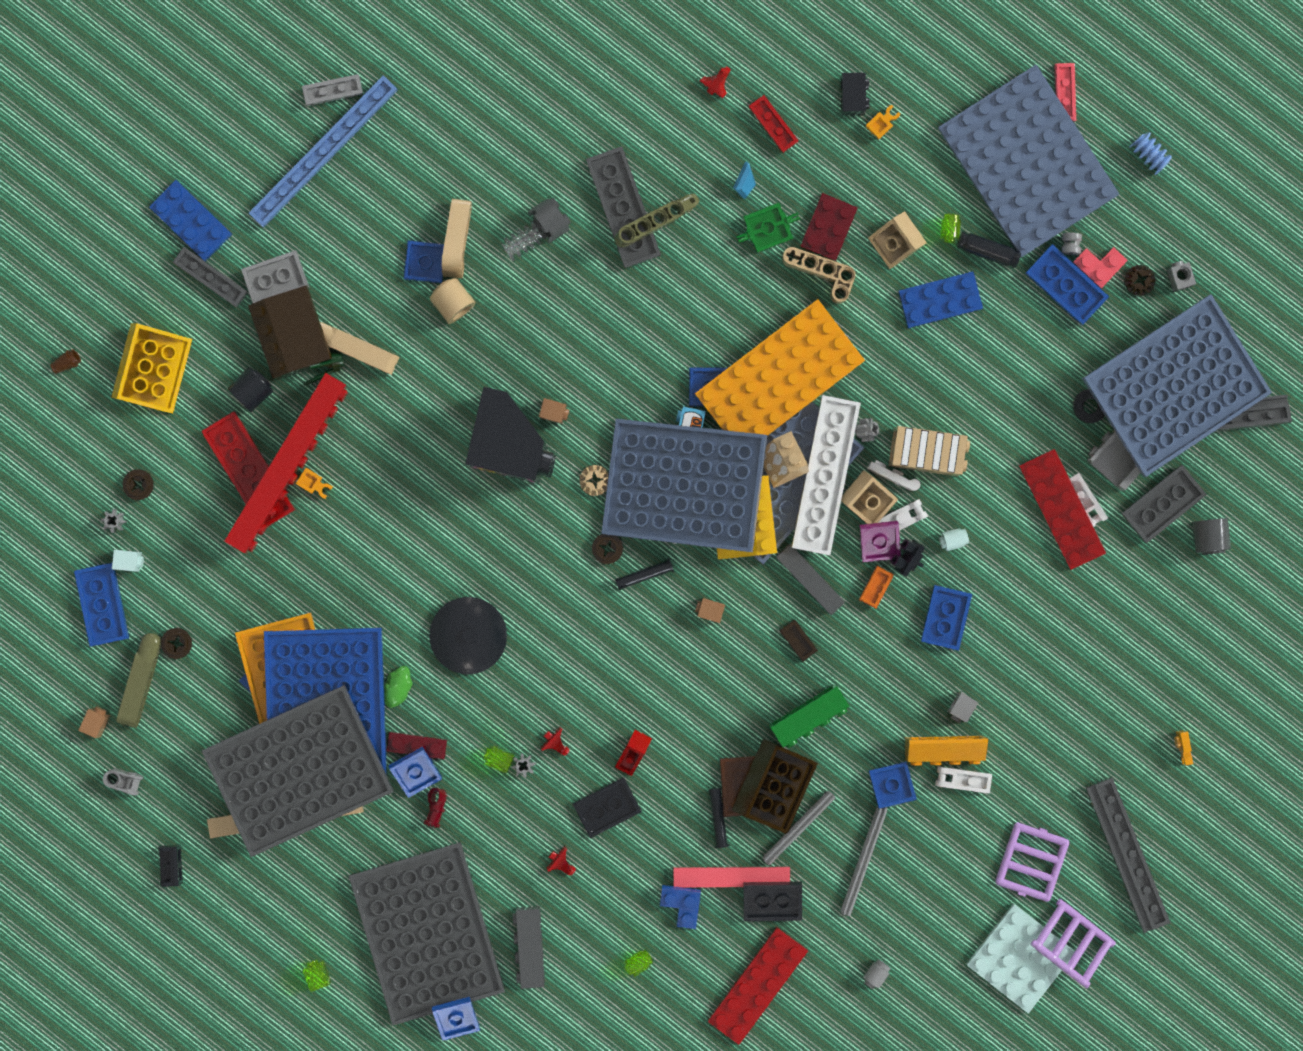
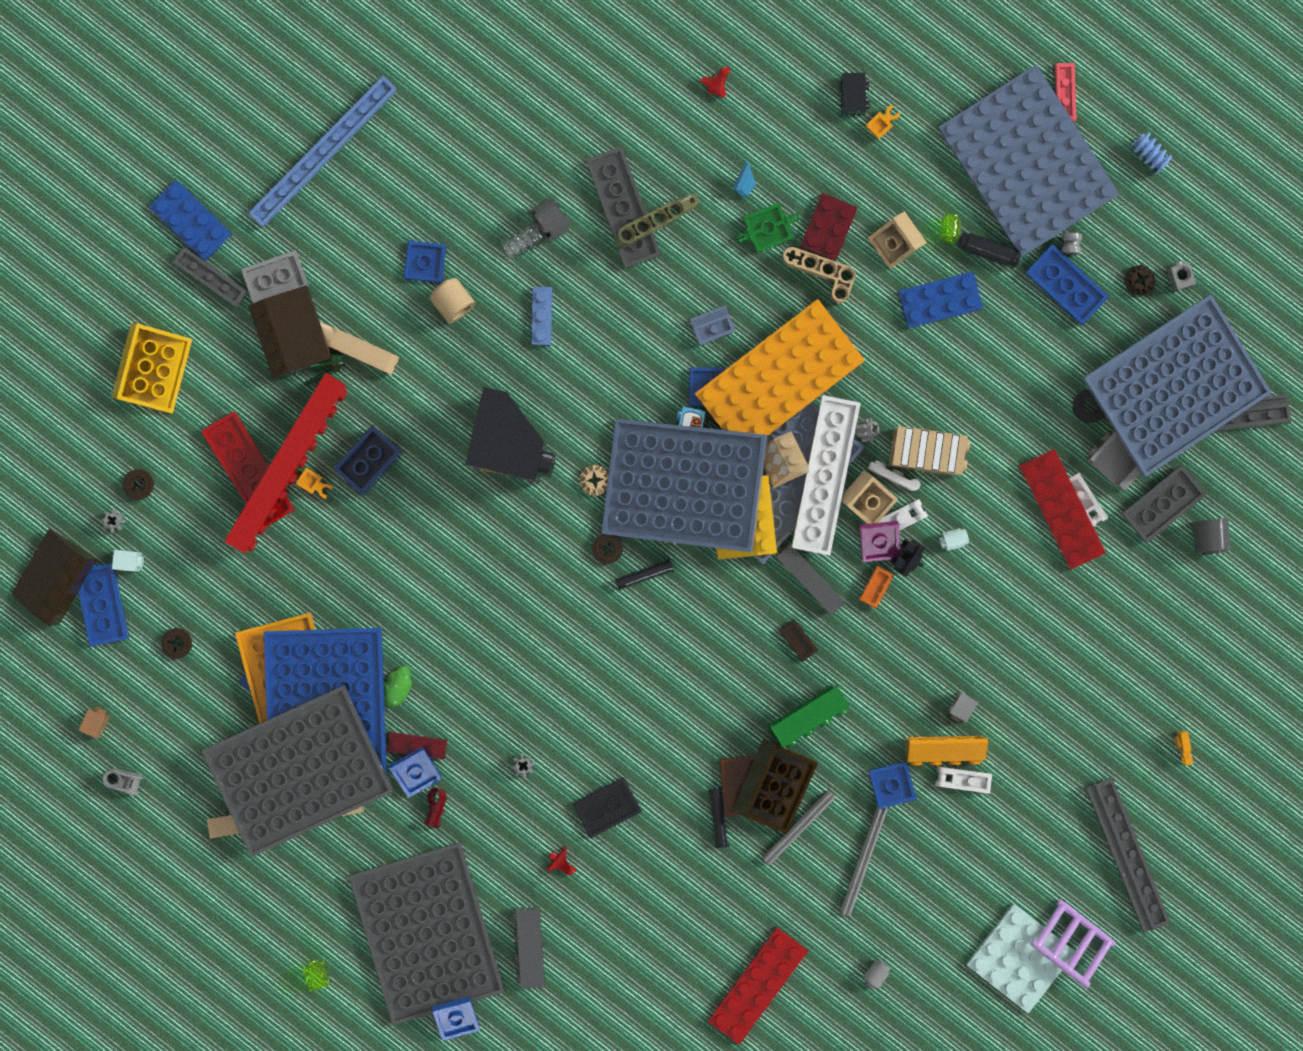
reddish brown cone [50,349,81,374] -> none
olive piece [117,633,161,728] -> none
black hinge [158,845,183,887] -> none
black piece [227,367,274,413] -> none
light grey plate [302,74,363,106] -> none
black dish [429,597,507,674] -> none
tan beam [442,199,472,279] -> none
clear neon green brick [483,745,515,773] -> none
medium nougat brick [539,398,569,424] -> none
red piece [541,727,570,756] -> none
red slope [615,729,652,776] -> none
clear neon green brick [624,949,654,977] -> none
blue plate [660,885,701,929] -> none
coral tile [673,866,790,888] -> none
medium nougat brick [695,598,725,623] -> none
black plate [743,881,802,921] -> none
red plate [748,95,799,153] -> none
blue plate [921,585,972,651] -> none
lavender bar [995,822,1069,902] -> none
coral plate [1072,247,1128,289] -> none
none -> dark brown slope [12,528,97,626]
none -> dark blue brick [333,426,403,496]
none -> medium blue plate [532,287,552,346]
none -> sand blue plate [690,305,736,346]

